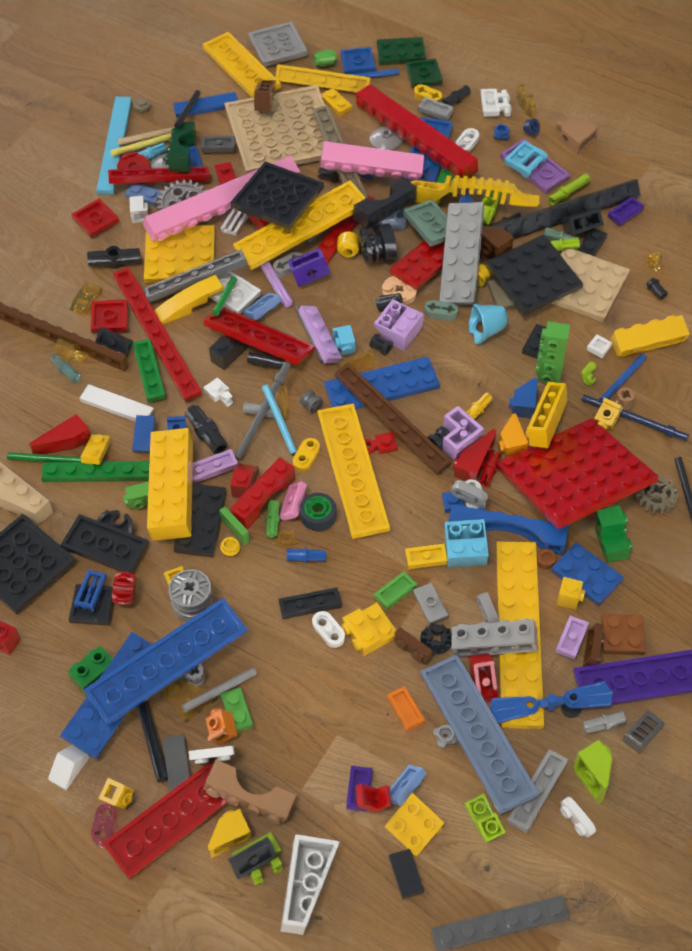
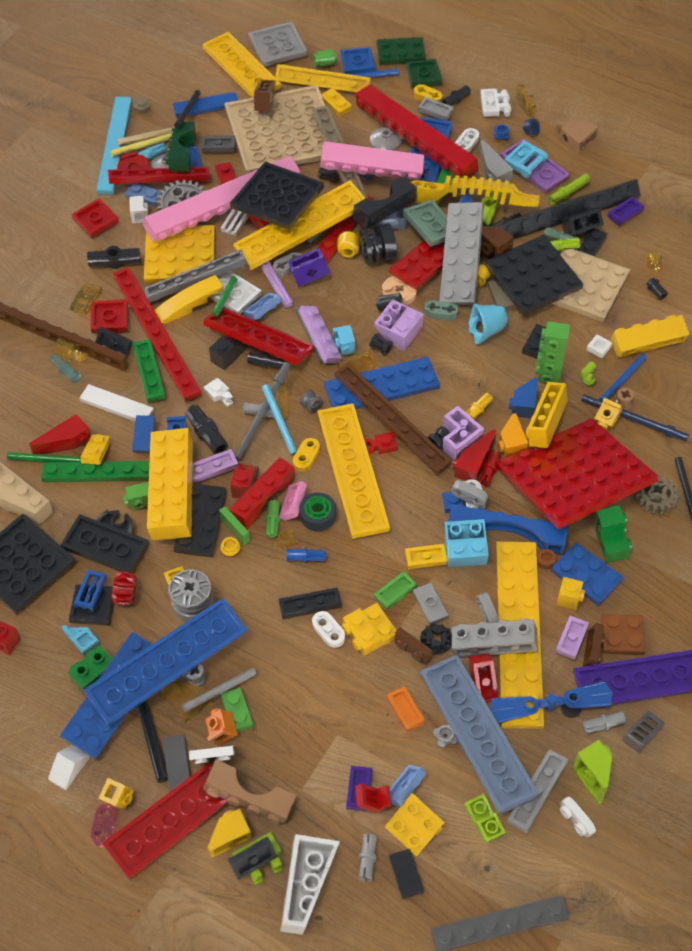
none -> medium azure tile [61,625,100,656]
none -> light grey pin [358,834,377,882]
none -> light grey slope [479,140,513,182]

